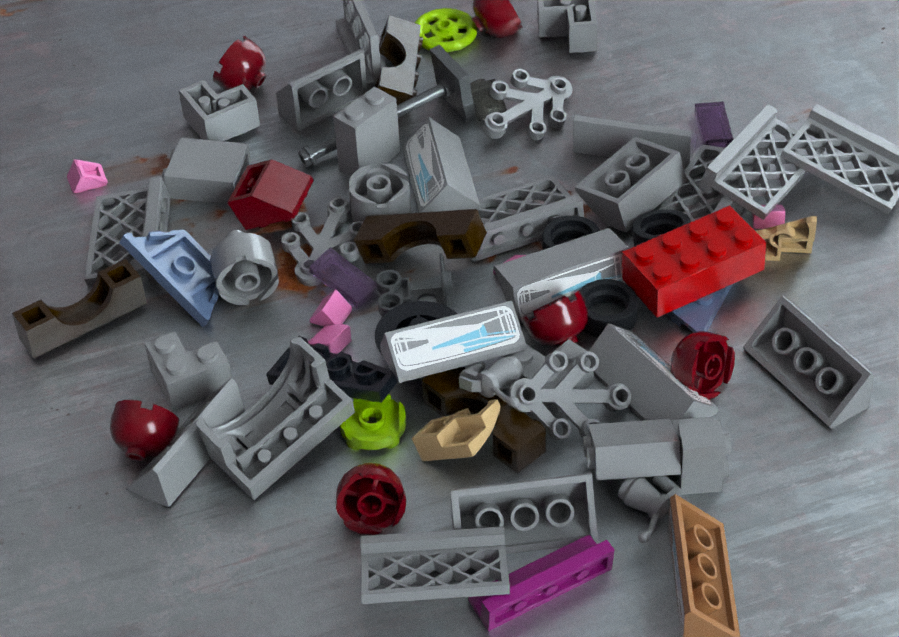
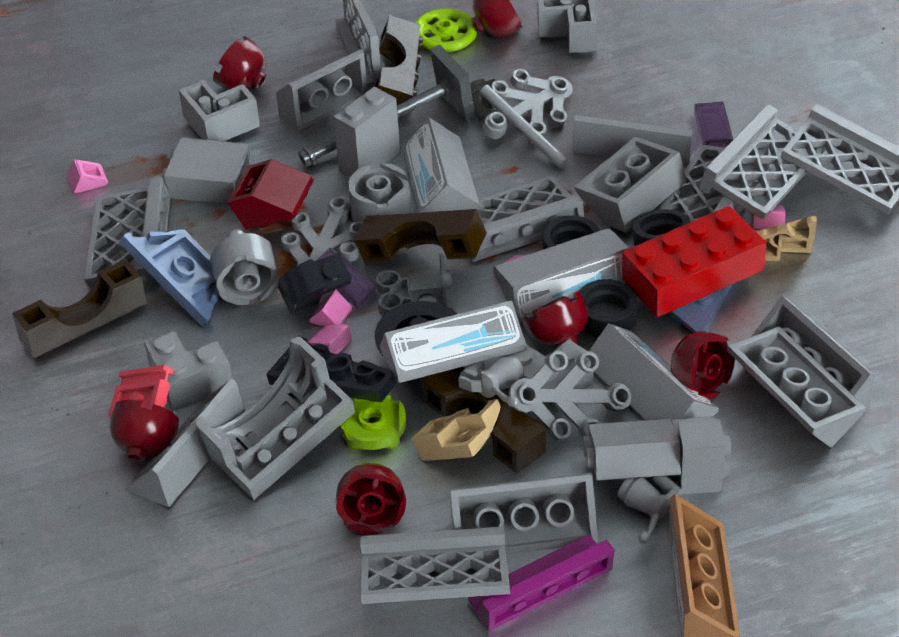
none -> coral plate [108,365,173,417]
none -> black brick [277,252,352,314]
none -> light grey bar [480,85,567,168]
none -> light grey slope [727,326,866,448]

